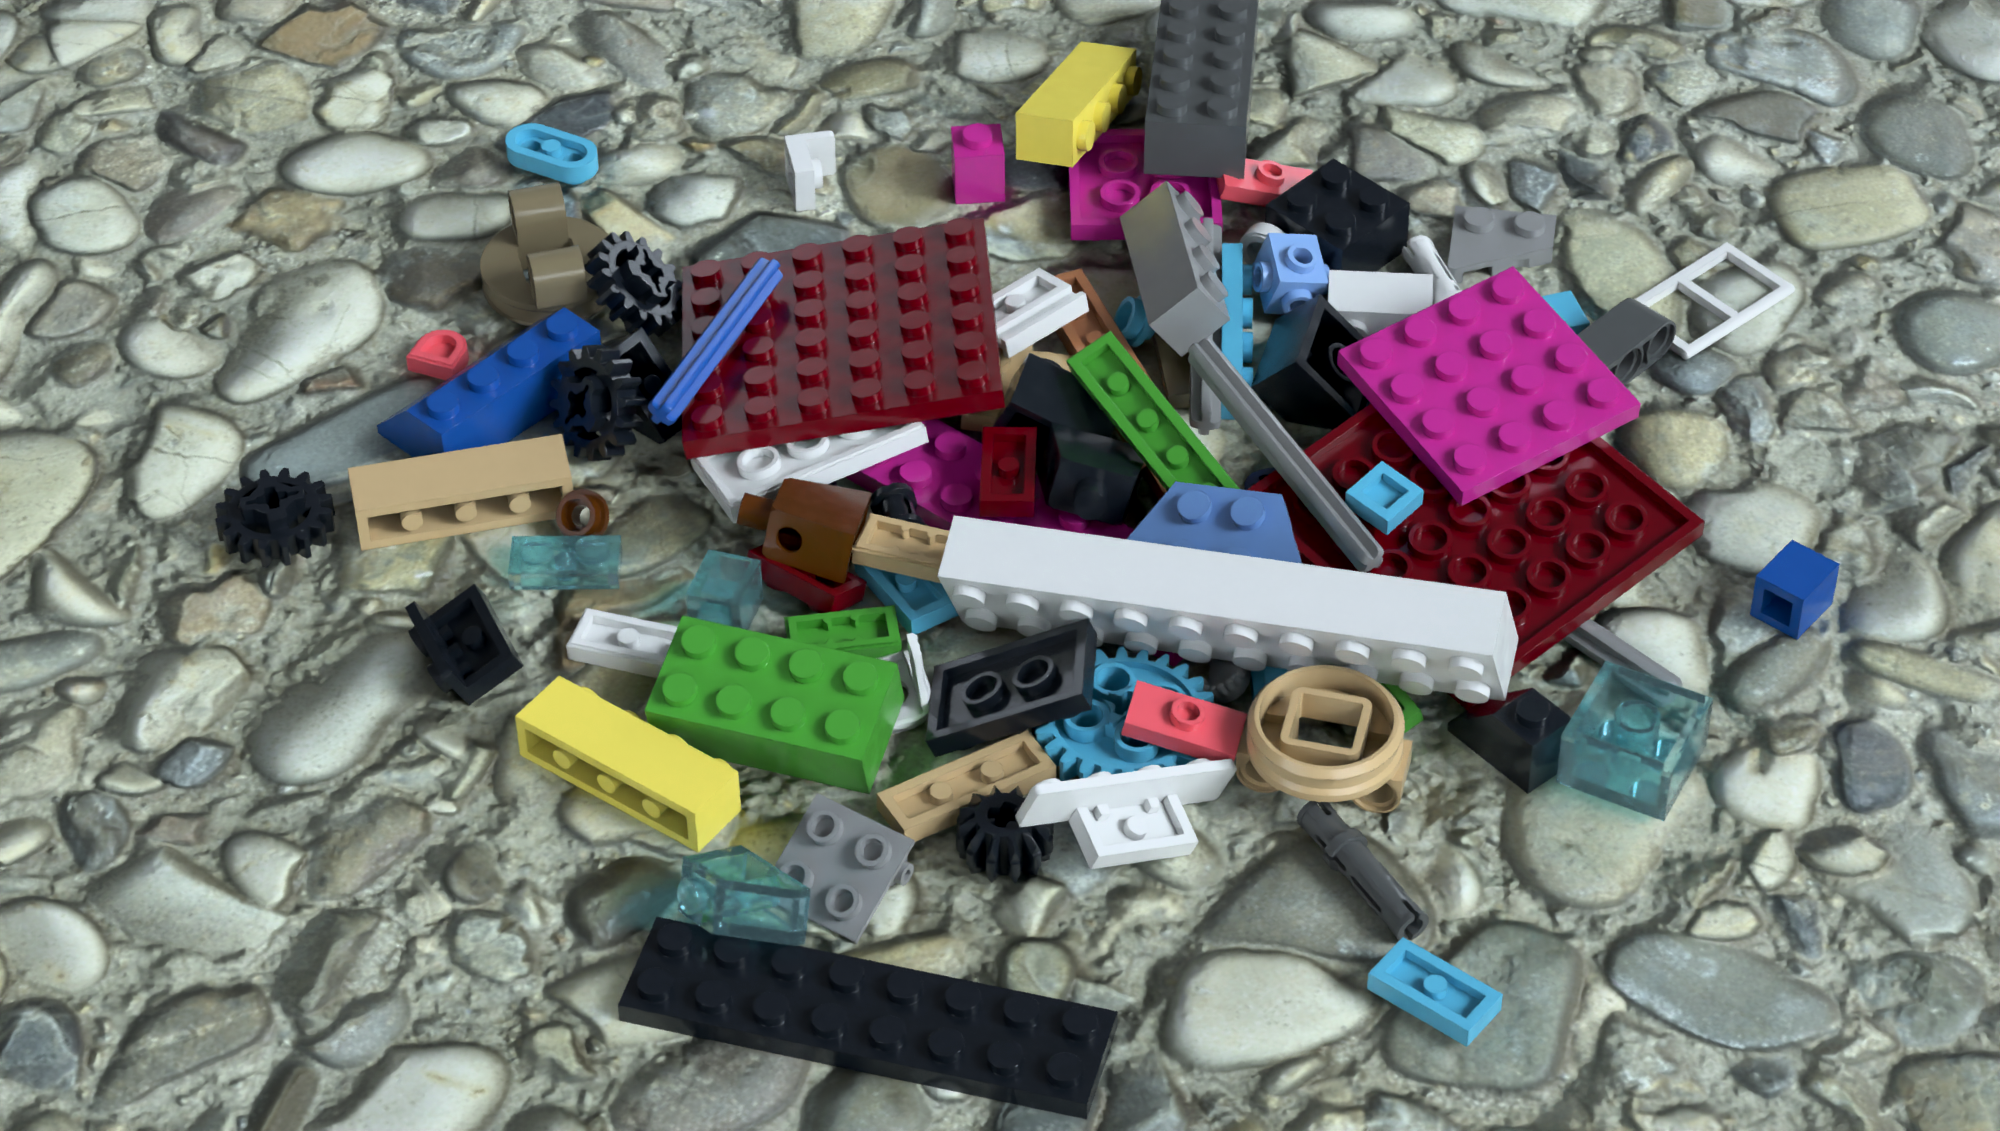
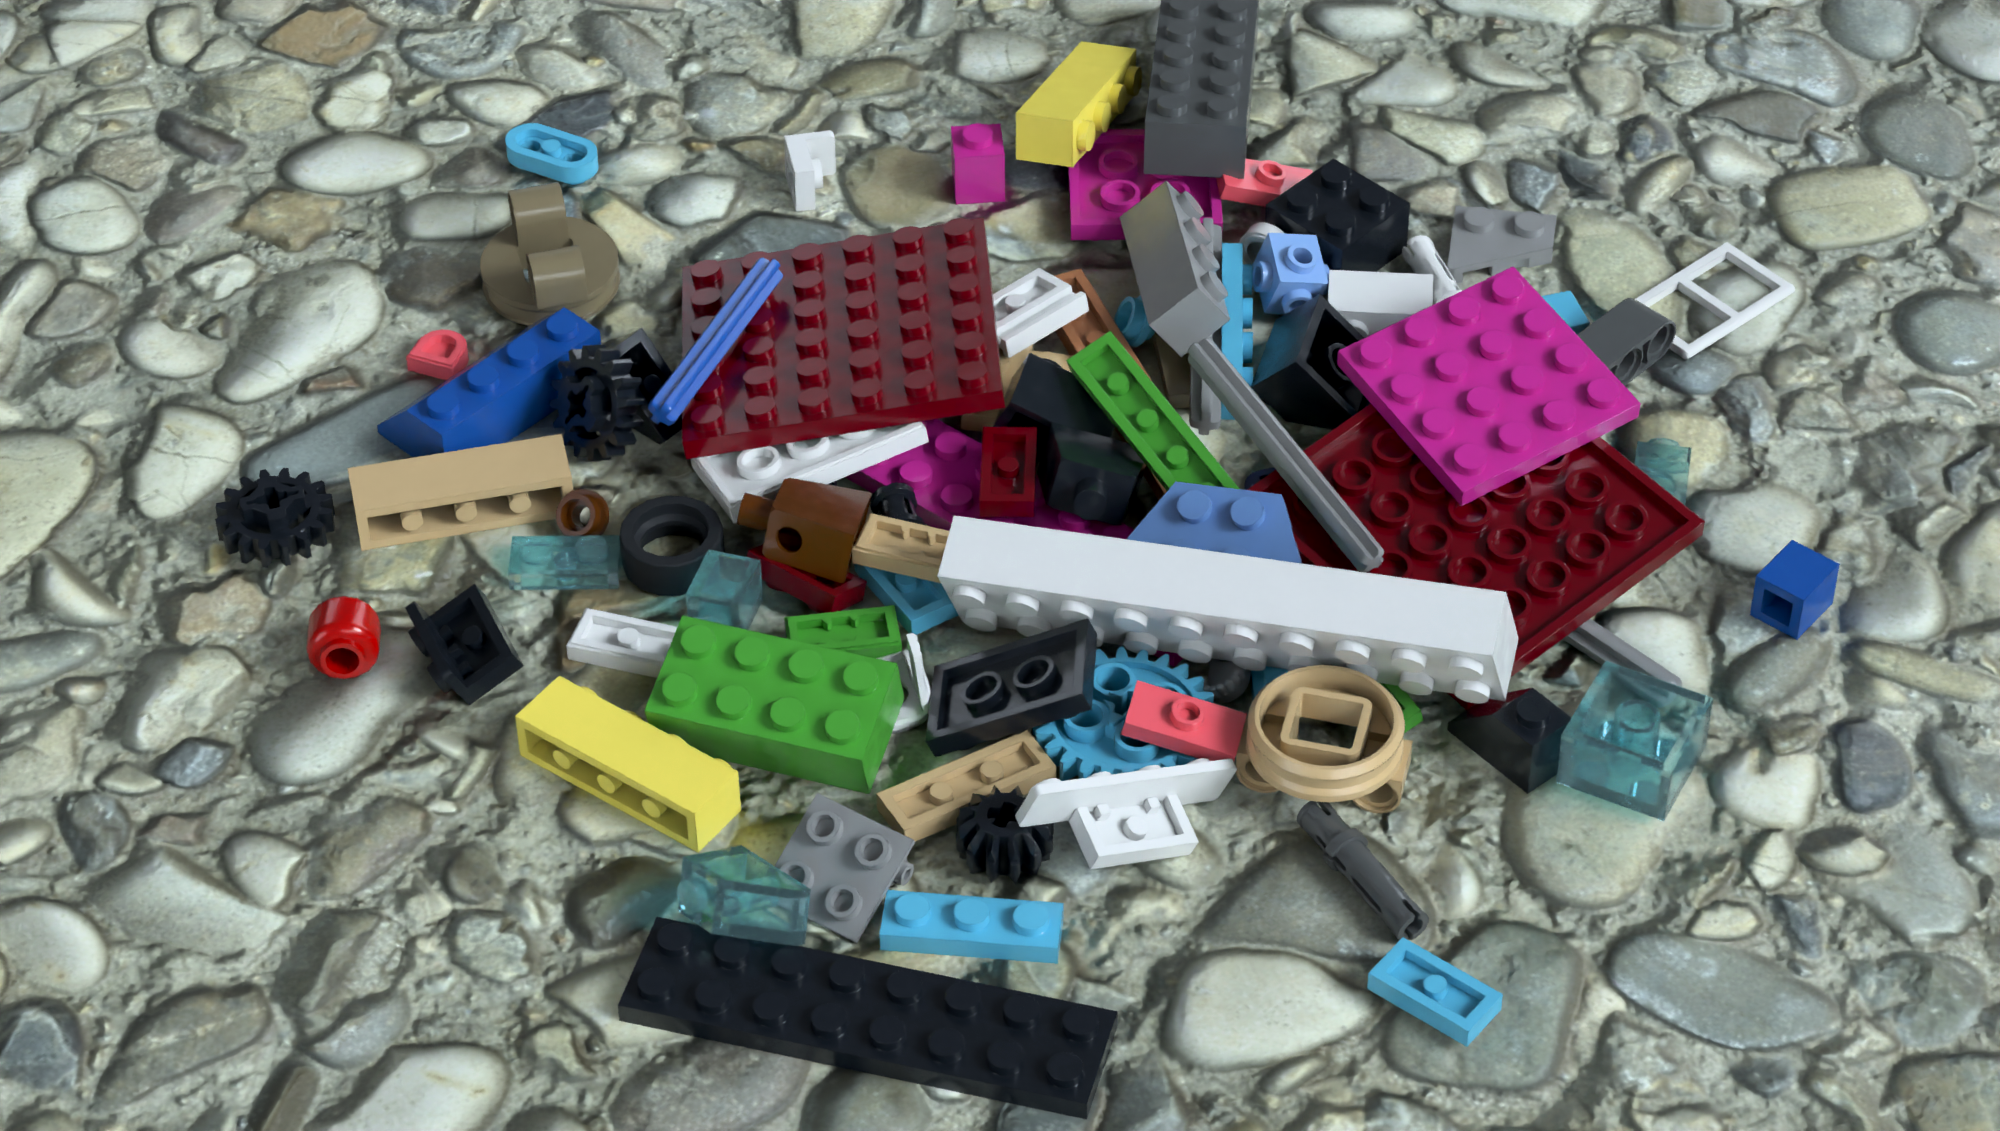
black gear [584,231,683,337] -> none
medium azure plate [1345,461,1424,535] -> none
none -> red head [306,596,381,679]
none -> black tyre [619,496,725,596]
none -> medium azure plate [879,890,1064,964]
none -> clear light blue bracket [1634,438,1692,505]

